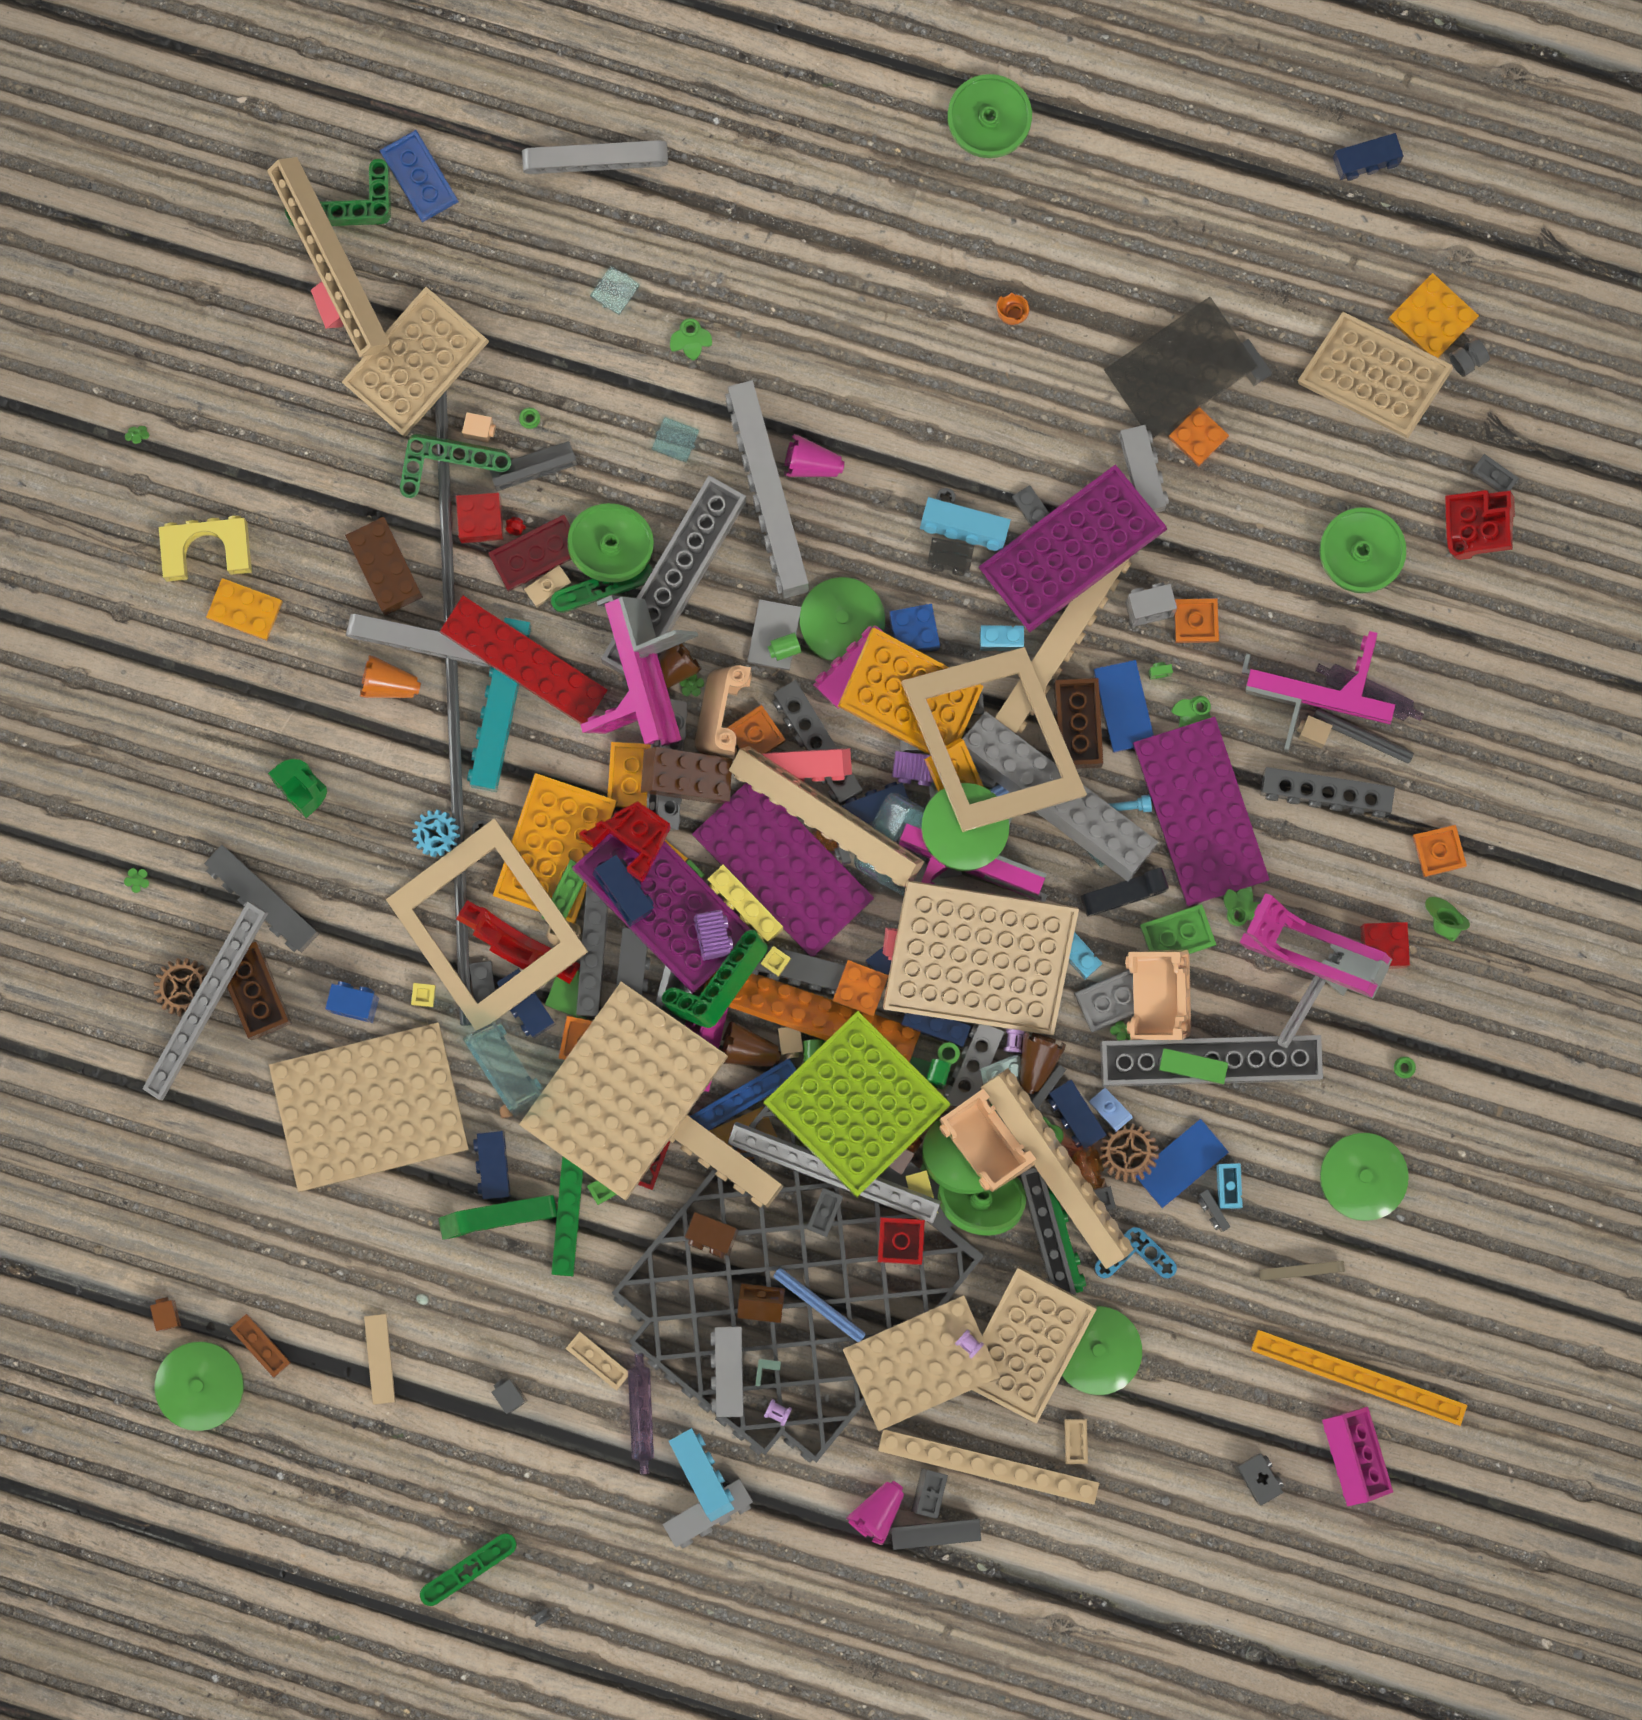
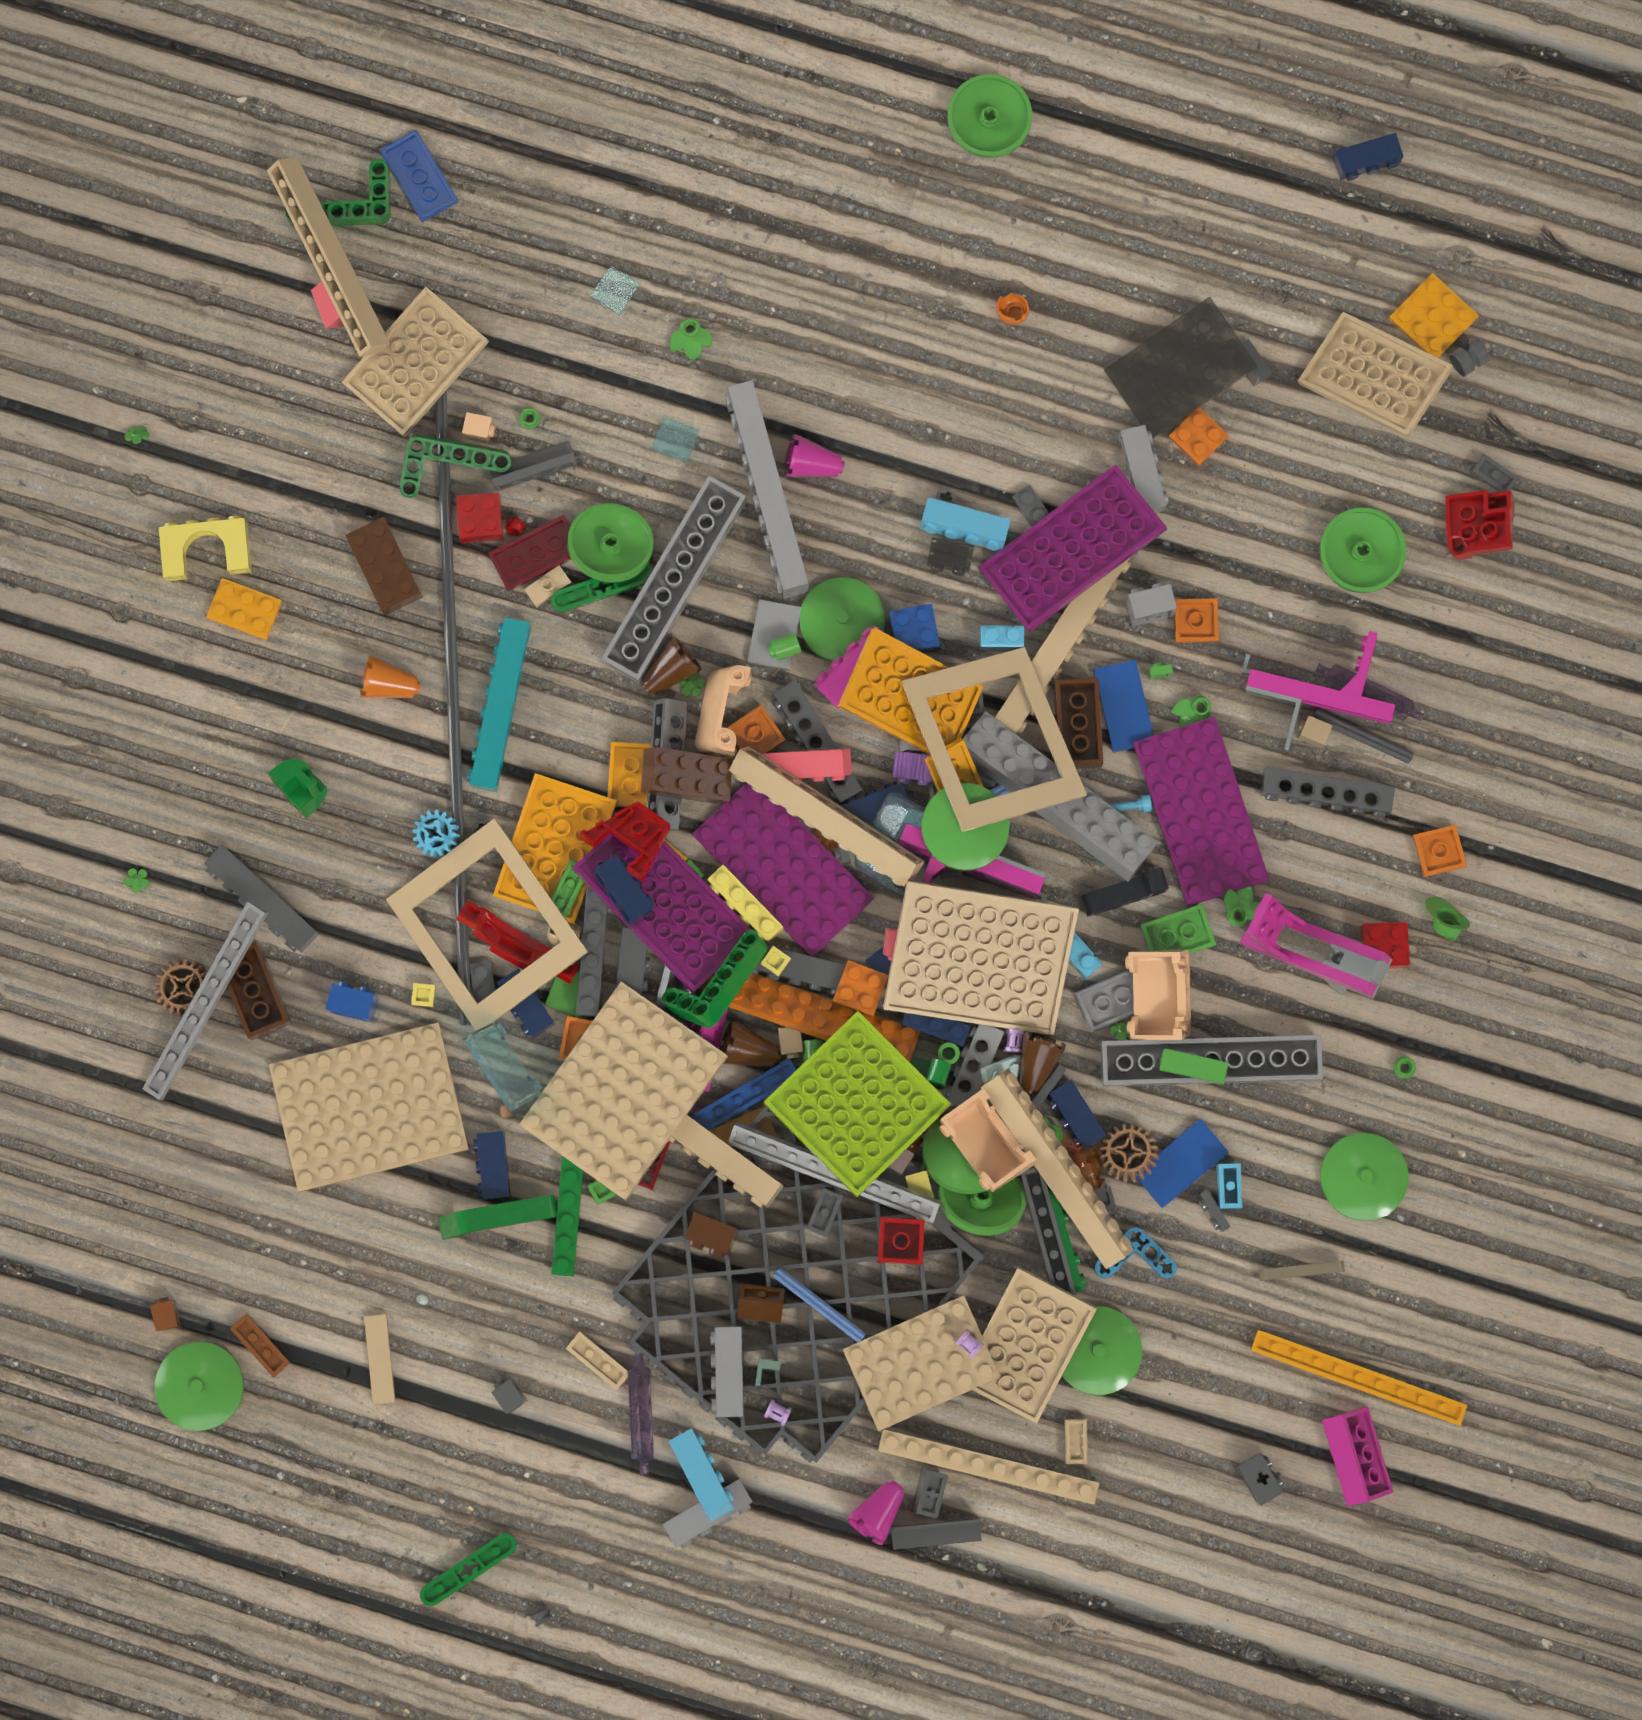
light grey beam [346,614,490,667] -> none
red plate [439,595,608,724] -> none
light grey beam [522,141,668,174] -> none
dark pink piece [580,595,698,745] -> none
medium lavender brick [694,910,733,961] -> none
light blue plate [1089,1088,1133,1131] -> none
light grey axle [1277,959,1329,1048] -> none

